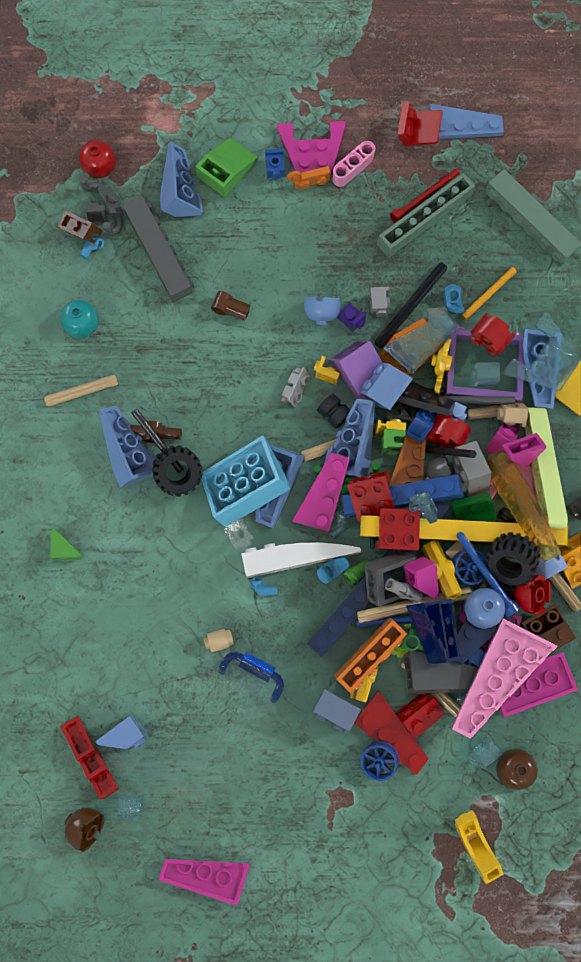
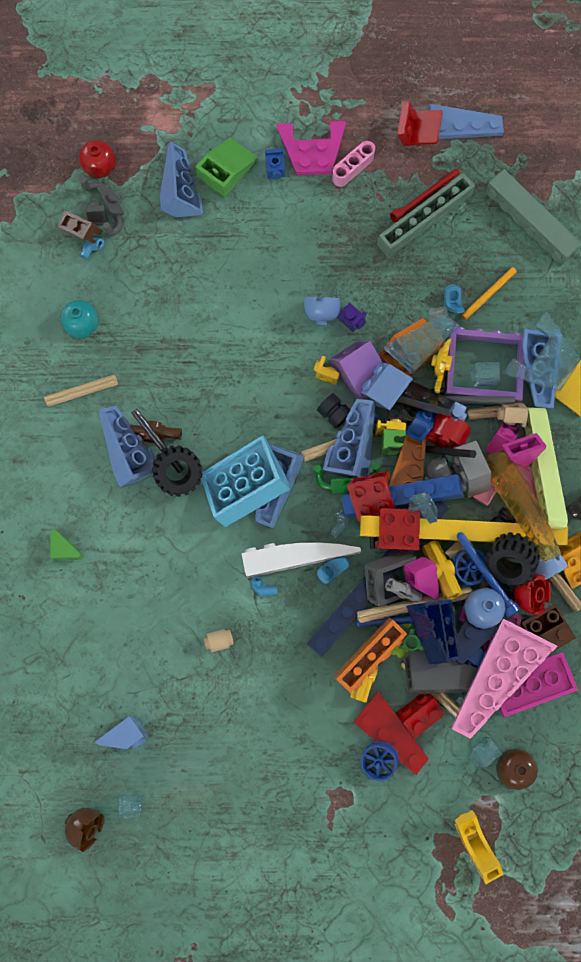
red slope [60,716,119,800] -> none
dark grey brick [122,195,193,303] -> none
dark pink wing [158,859,250,906] -> none
reddish brown piece [211,291,251,321] -> none
clear blue piece [218,652,284,703] -> none
clear brick [224,518,254,549] -> none
light grey hinge [281,367,310,408] -> none
orange hinge [287,166,330,190] -> none
dark pink wing [292,452,350,532] -> none
sand blue brick [312,689,361,733] -> none
bright green cone [343,559,369,586] -> none
light grey brick [369,287,390,317] -> none
black axle [375,262,447,348] -> none
green bracket [452,491,497,522] -> none
red brick [470,313,515,357] -> none

